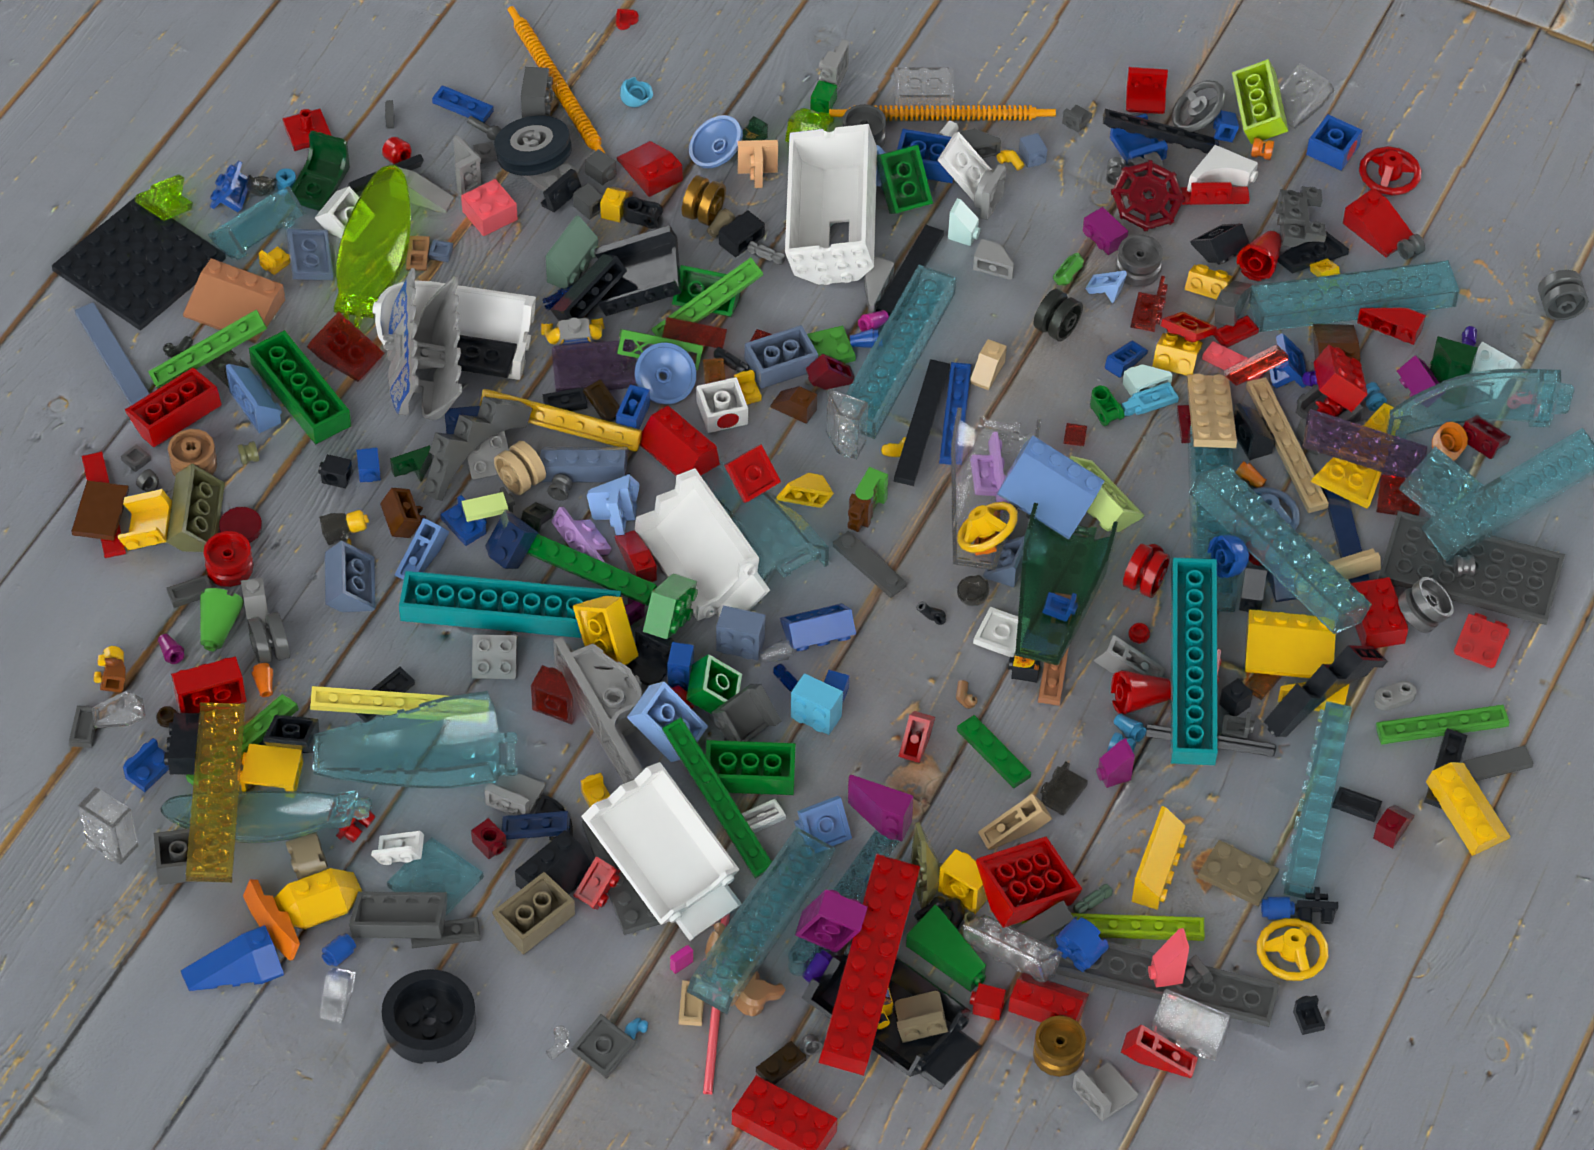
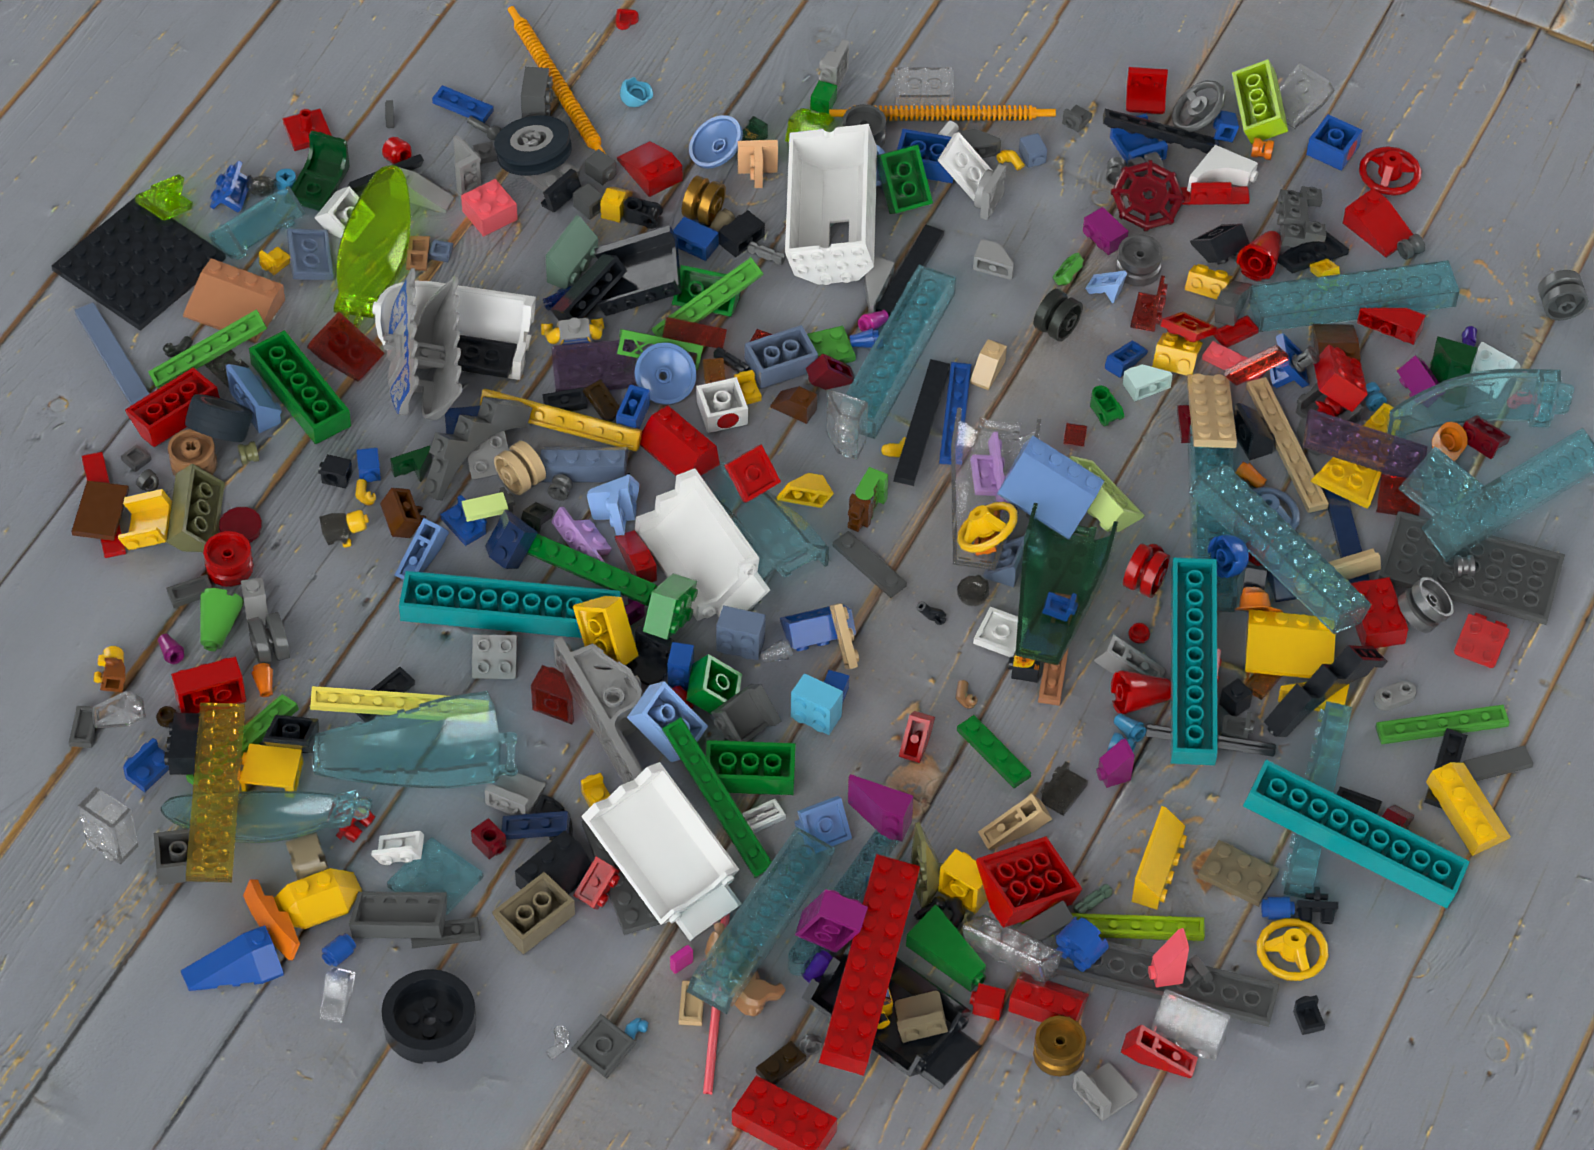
sand blue slope [325,541,376,613] -> none
clear blue axle [773,663,799,692] -> none
light aqua slope [948,198,981,246] -> none
medium azure hinge [1122,382,1179,417] -> none
dark purple arm [1302,369,1318,387] -> none
none -> black wheel [185,394,252,442]
none -> yellow arm [355,479,376,506]
none -> blue brick [673,217,719,261]
none -> tan plate [829,603,859,669]
none -> orange piece [1234,587,1283,612]
none -> teal brick [1243,760,1470,909]
none -> dark grey bush [1292,346,1319,372]

